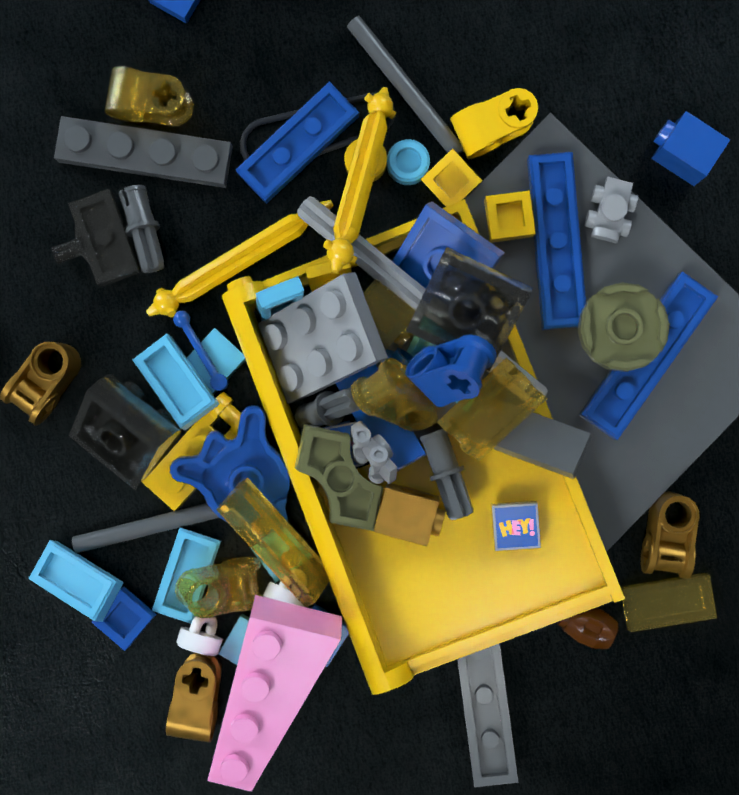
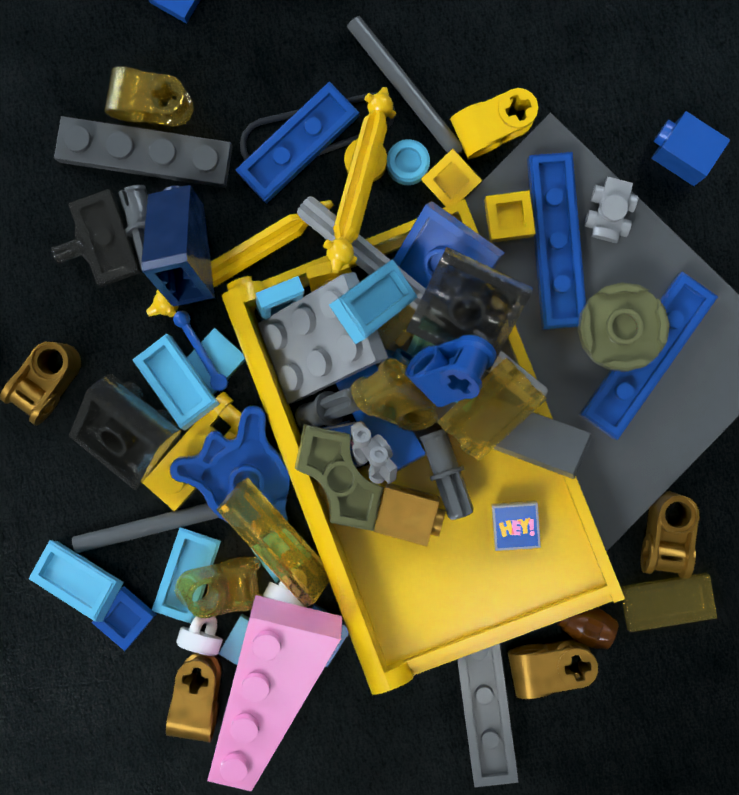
none -> dark blue slope [141,185,215,307]
none -> medium azure tile [329,259,418,344]
none -> pearl gold piece [508,639,598,699]

